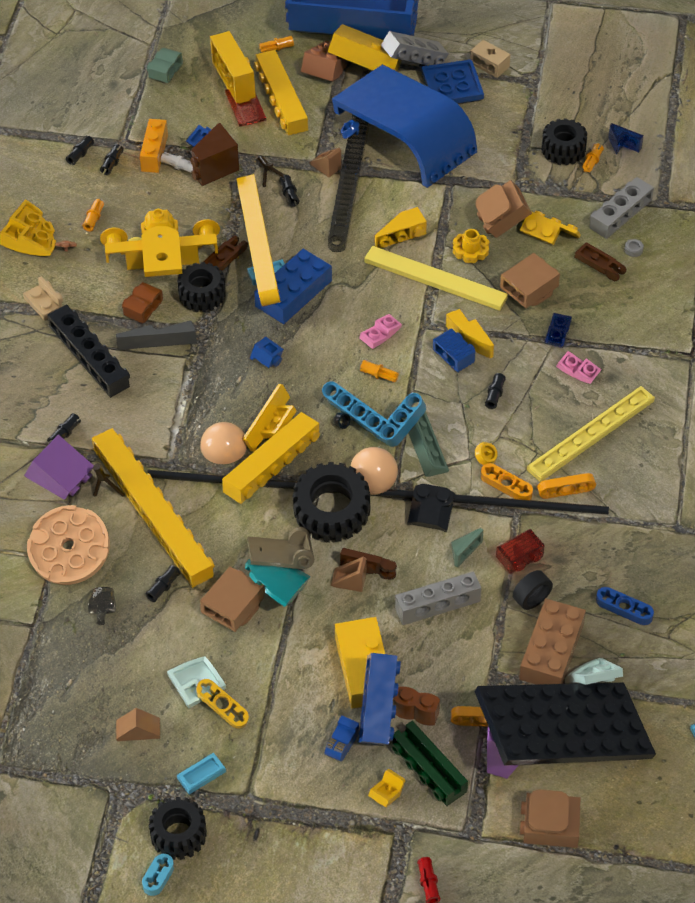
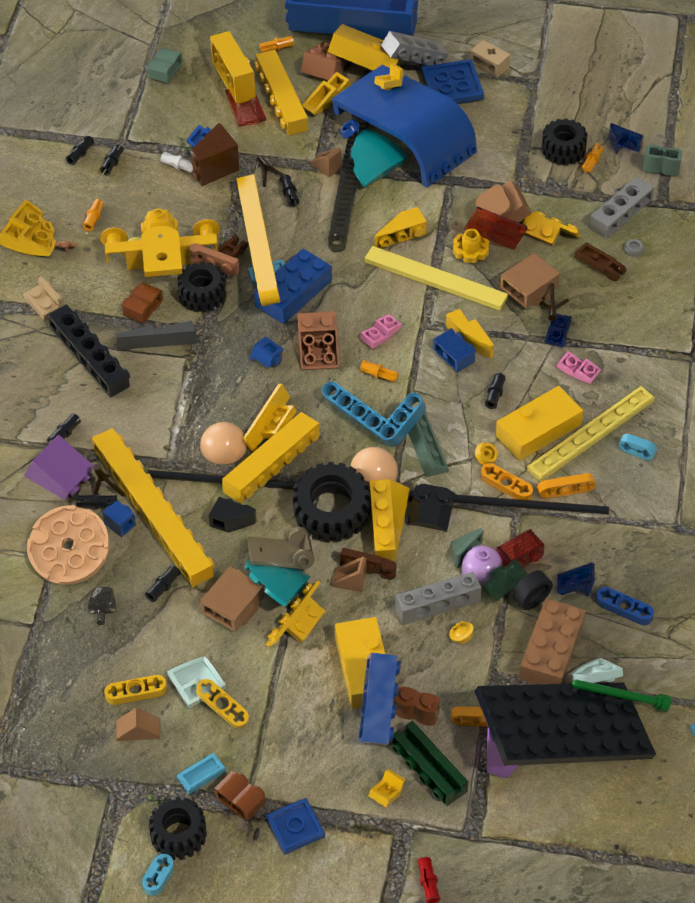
light orange brick [140,119,168,173] -> none
blue leg [325,715,359,761] -> none
black hinge [333,412,351,429] -> none
medium nougat brick [520,789,581,848] -> none
none -> black pin [76,493,117,509]
none -> blue brick [103,501,136,538]
none -> yellow beam [104,675,167,705]
none -> nougat plate [189,244,239,277]
none -> black slope [209,497,257,533]
none -> dark orange brick [214,771,266,822]
none -> yellow bracket [265,580,325,647]
none -> blue tile [266,798,325,855]
none -> nougat slope [297,311,340,370]
none -> yellow slope [302,72,351,115]
none -> teal brick [350,128,408,187]
none -> yellow wedge [370,479,410,562]
none -> yellow bracket [374,64,403,90]
none -> yellow hat [449,621,474,644]
none -> lavender cylinder [461,545,503,588]
none -> clear red piece [464,206,528,250]
none -> clear green brick [481,559,528,603]
none -> yellow brick [495,386,584,461]
none -> dark brown plant [540,283,569,321]
none -> clear blue slope [557,562,595,597]
none -> green piece [572,679,671,712]
none -> medium azure beam [618,434,657,460]
none -> sand green brick [643,145,683,176]

